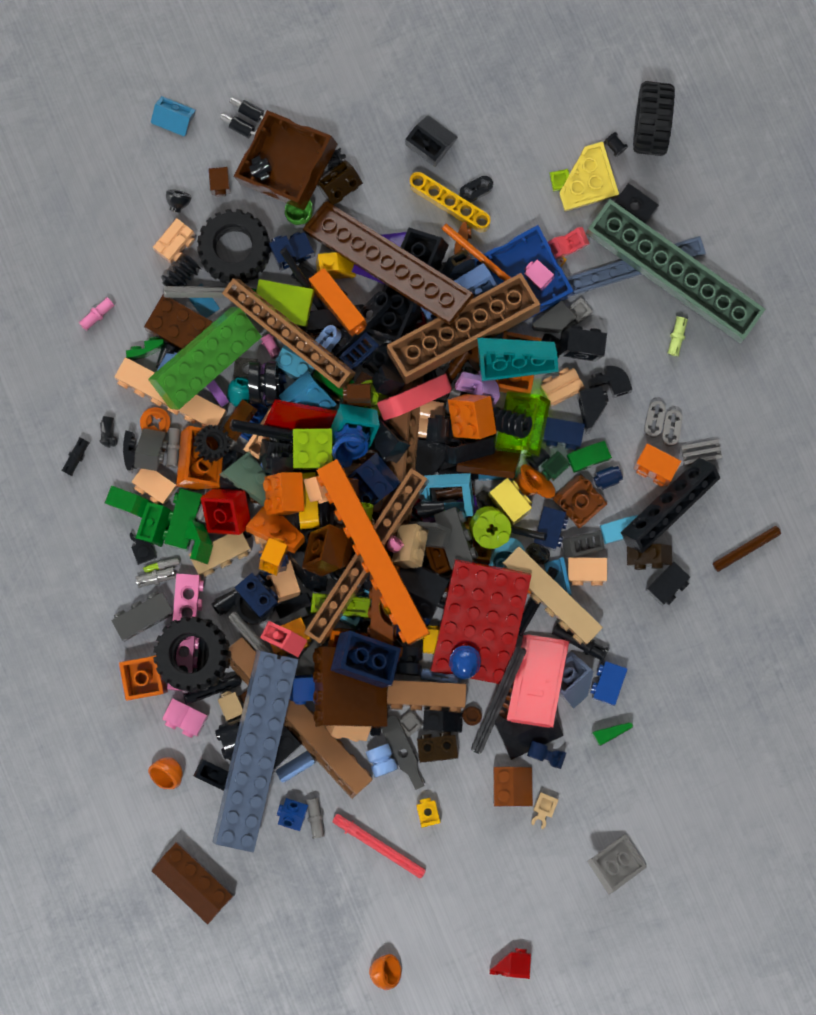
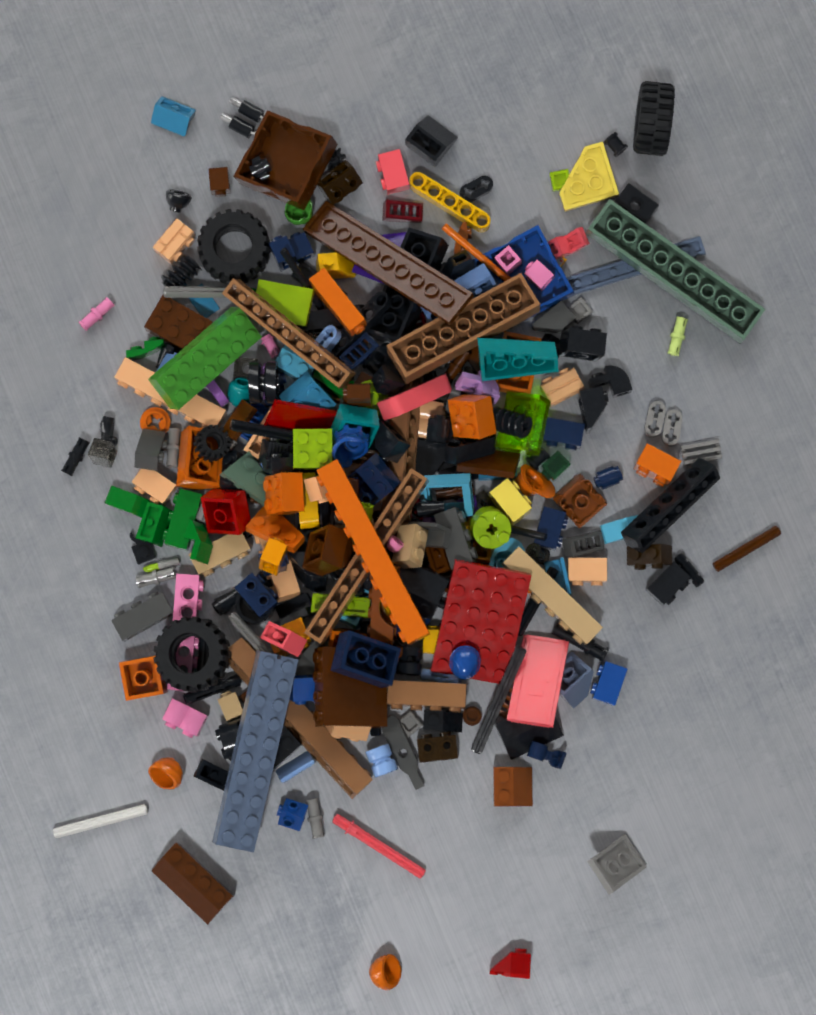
black slope [123,430,137,473] -> none
yellow brick [416,798,440,828] -> none
tan plate [531,792,558,829] -> none
green slope [566,441,612,473] -> none
green slope [591,722,633,746] -> none
none -> white axle [53,804,148,838]
none -> clear smoke brick [88,438,118,468]
none -> coral brick [375,149,410,195]
none -> dark red slope [382,199,423,223]
none -> bright pink brick [494,245,522,275]
none -> black axle [674,553,704,587]

